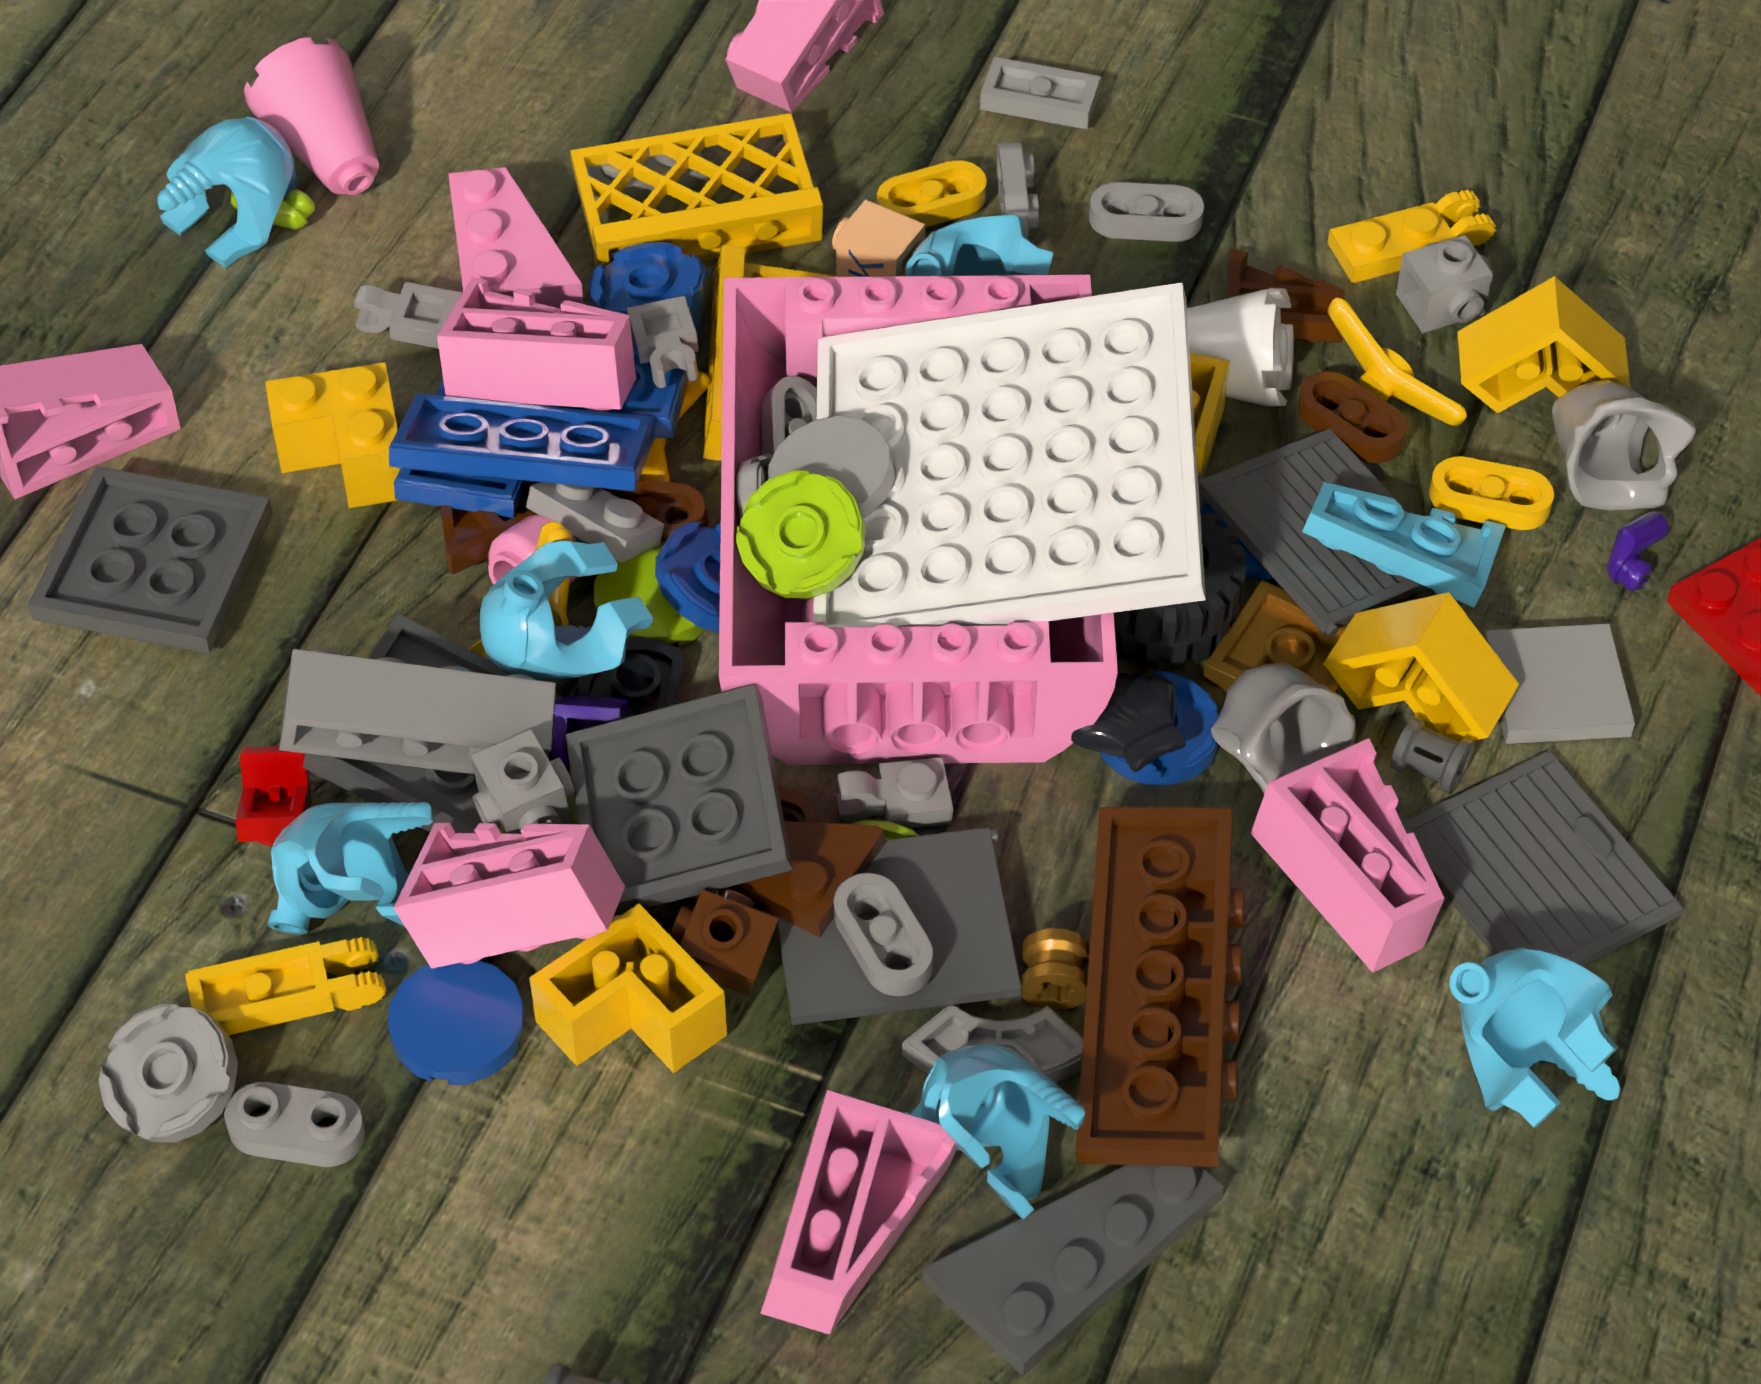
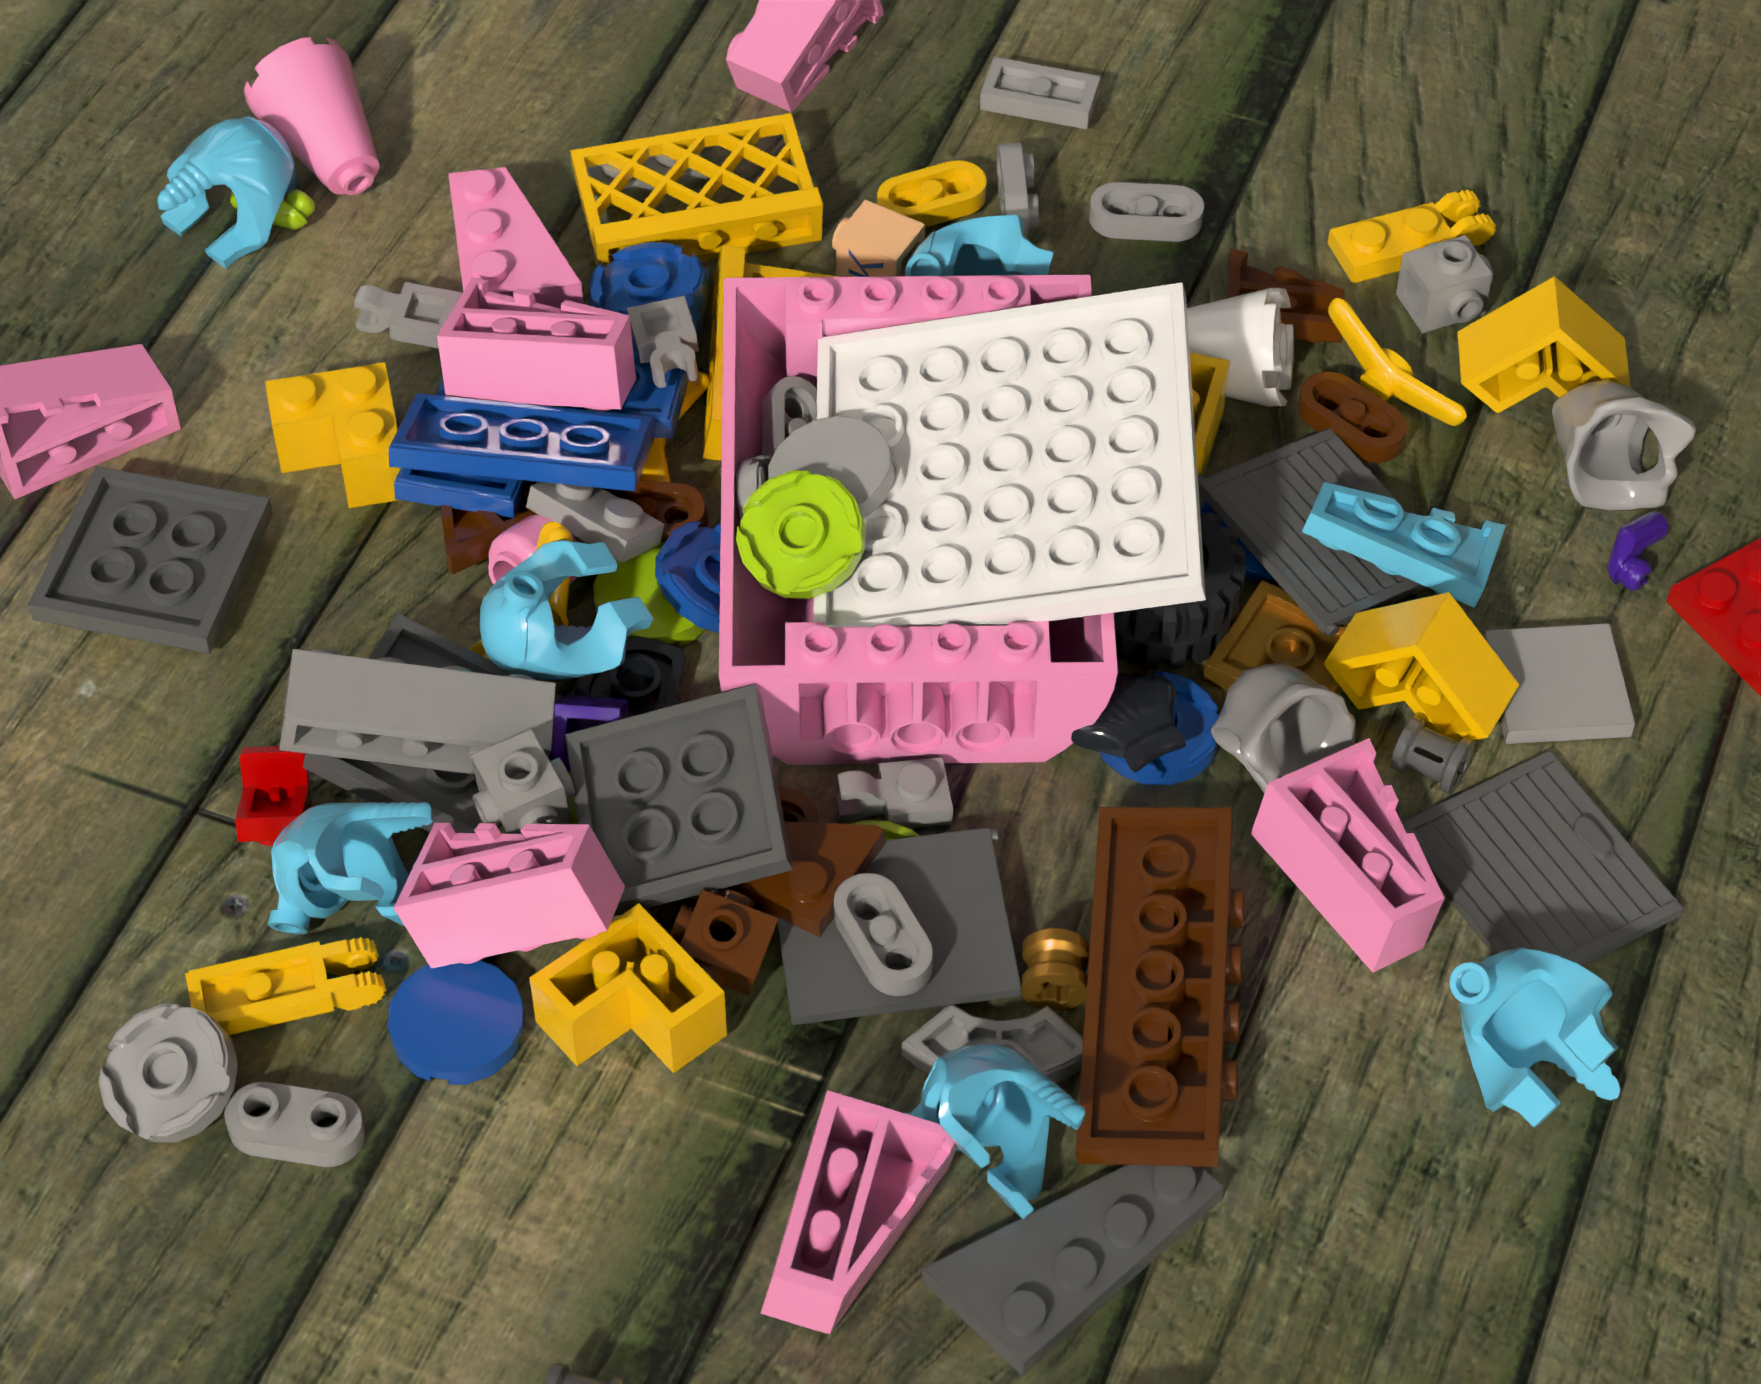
yellow plate [1429,457,1554,530] -> none

